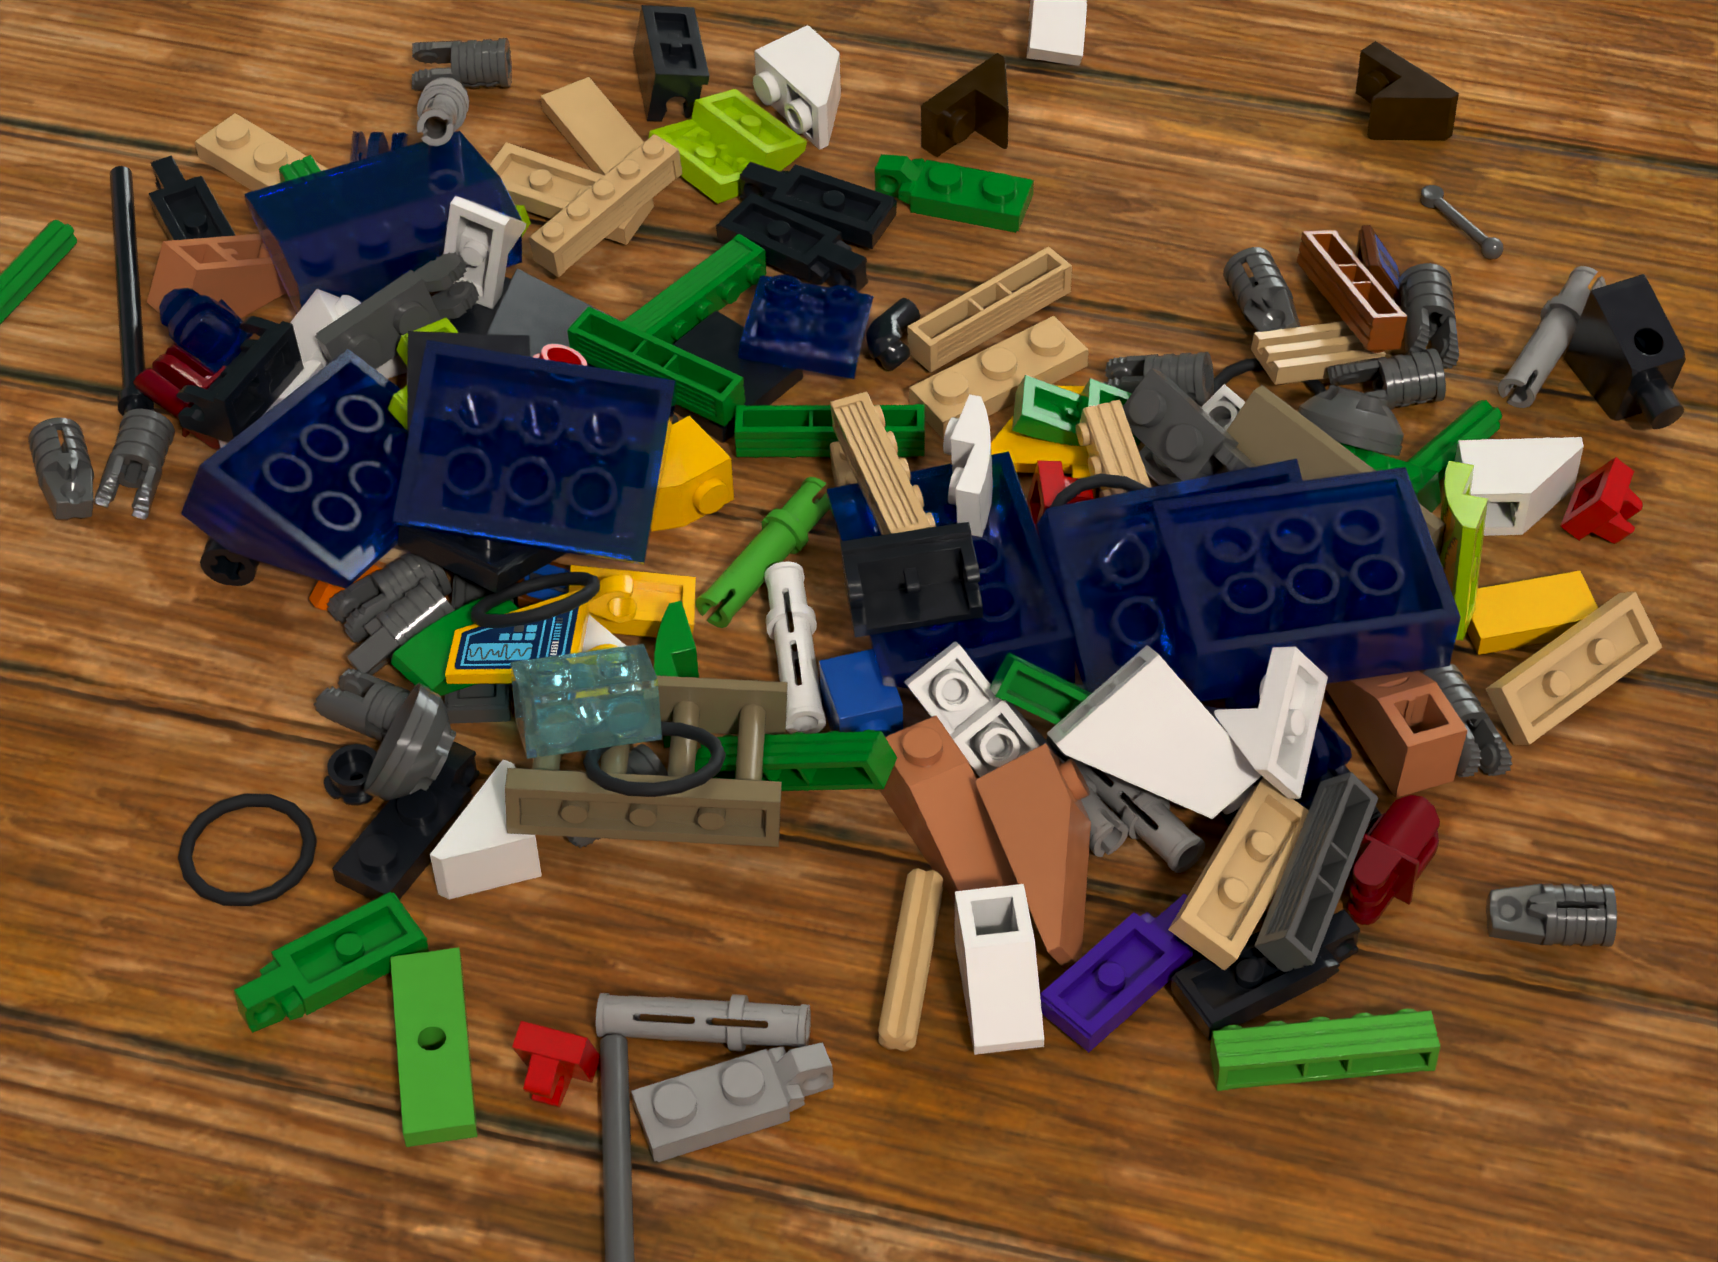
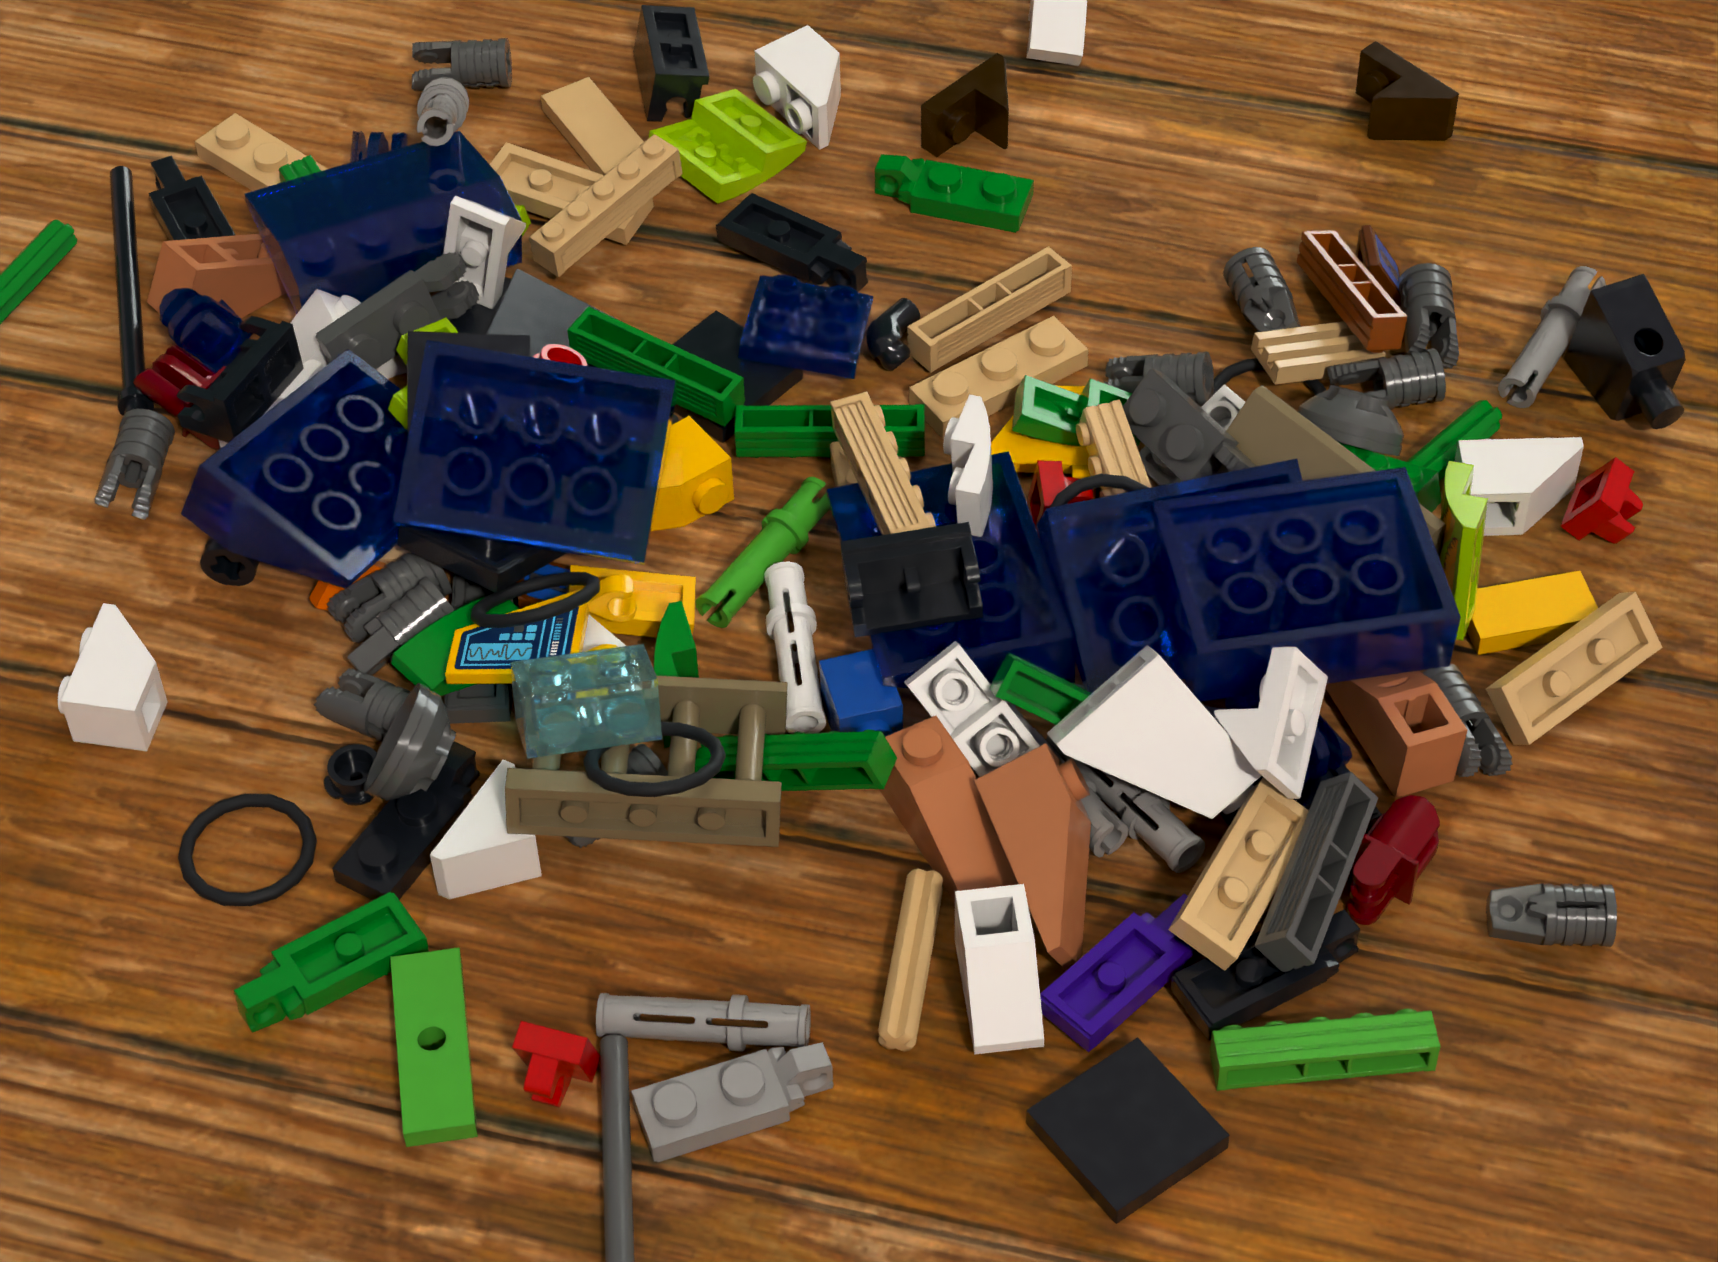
dark grey hinge [28,418,94,519] -> none
green piece [622,234,766,344] -> none
black hinge [740,162,897,249] -> none
dark grey hinge [1420,185,1504,260] -> none
none -> white slope [58,603,168,751]
none -> black tile [1026,1037,1230,1224]

